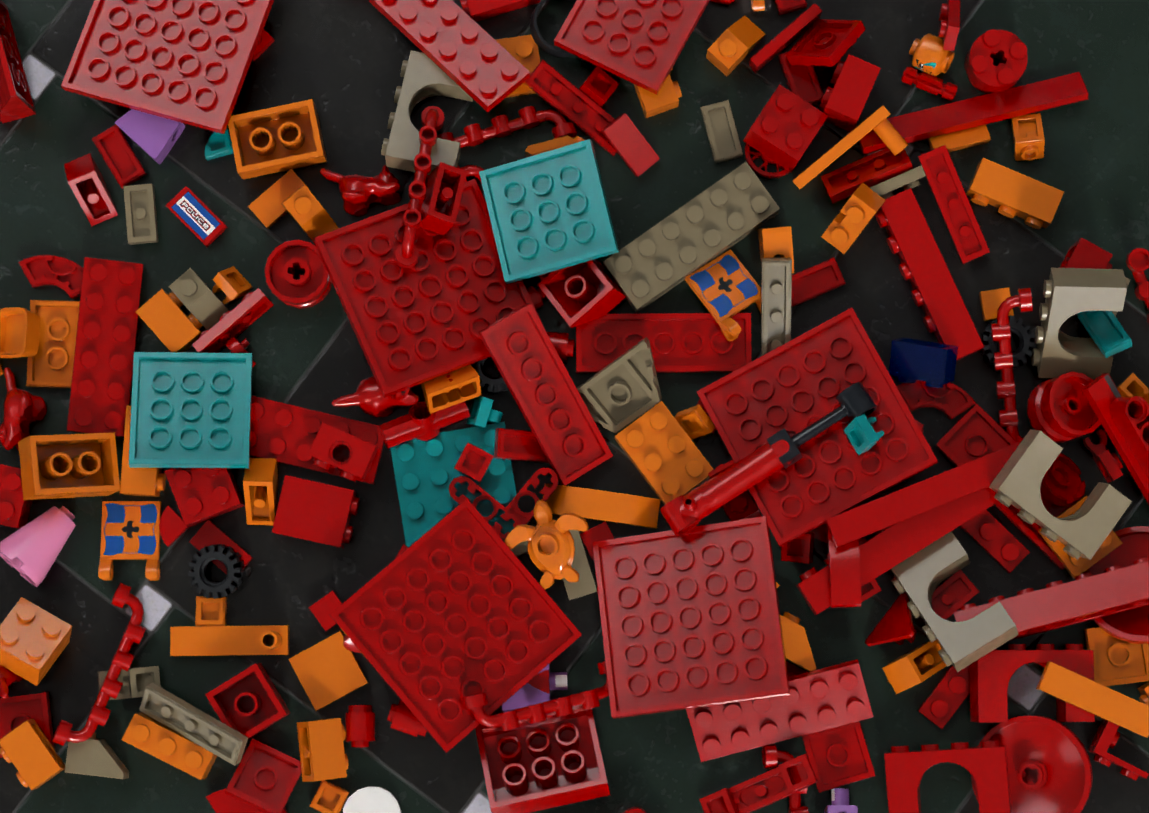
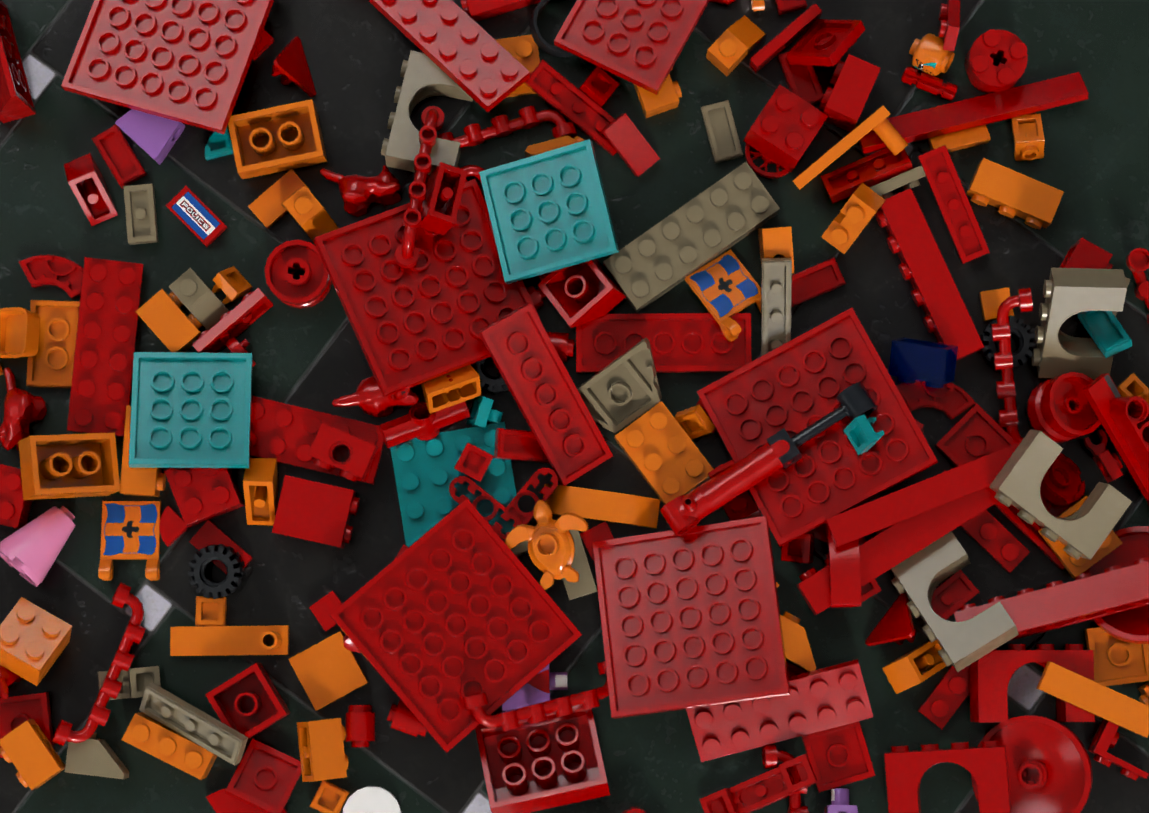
none -> red piece [272,36,316,97]

